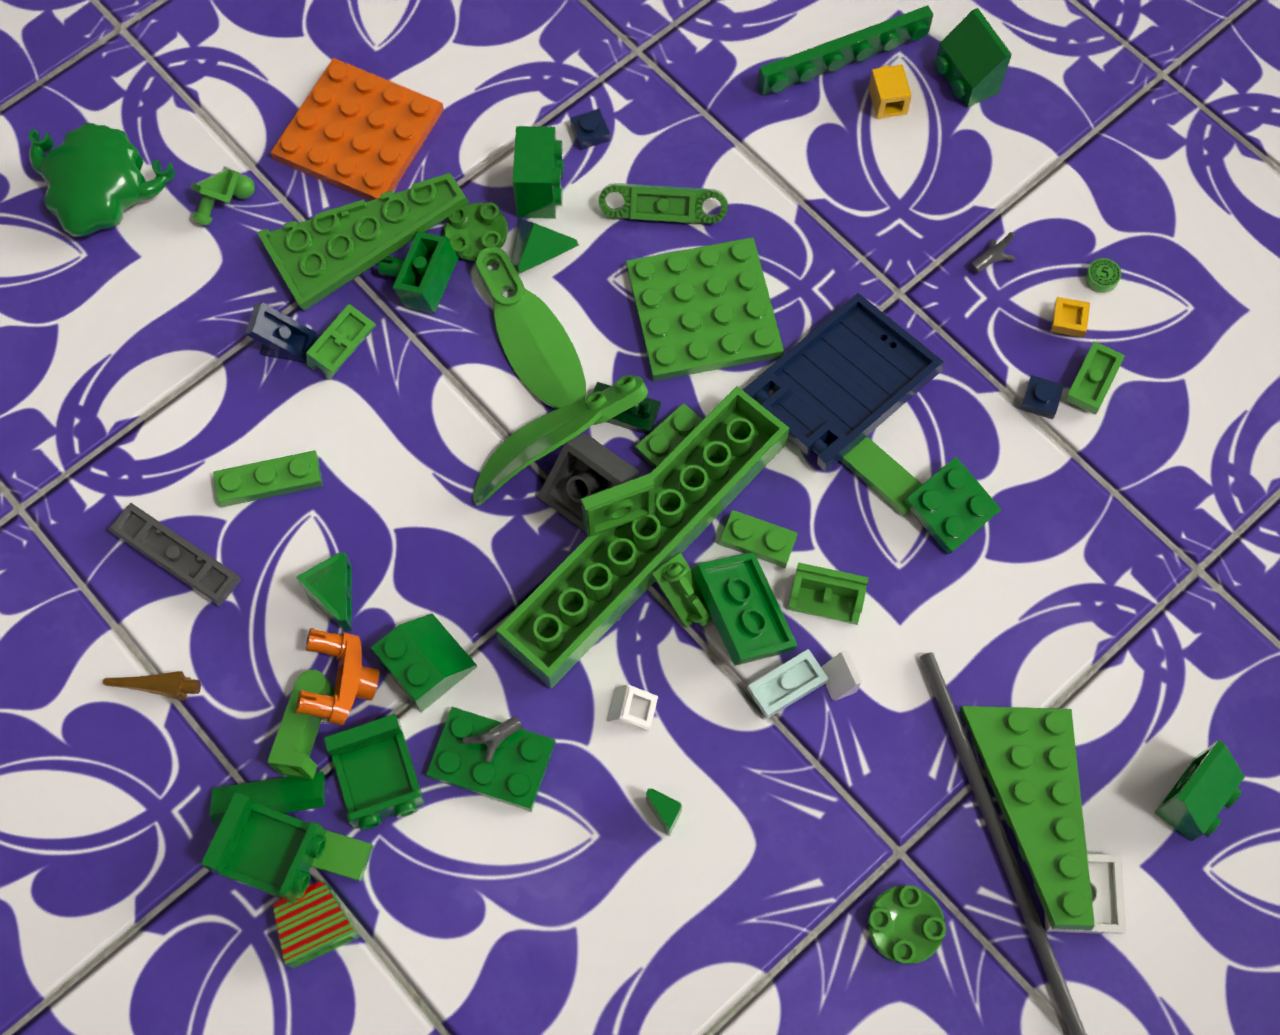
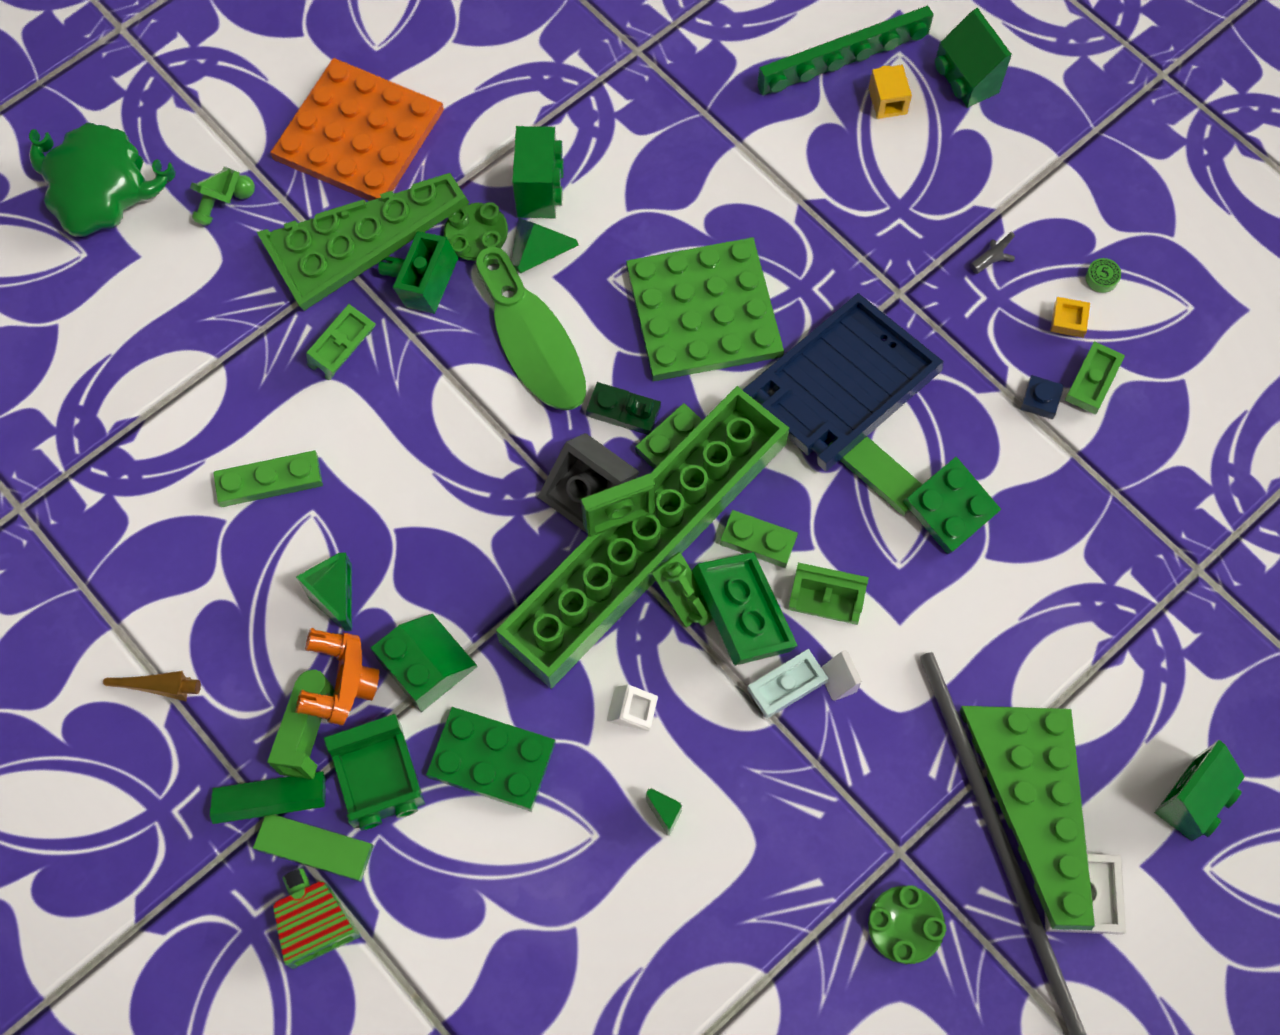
dark grey plate [108,503,242,607] -> none
green panel [201,792,327,904] -> none
dark blue slope [245,302,317,363] -> none
dark grey bar [462,716,522,763] -> none
bright green plant [473,375,648,506] -> none
dark blue plate [570,109,610,150] -> none
bright green plate [599,183,728,224] -> none

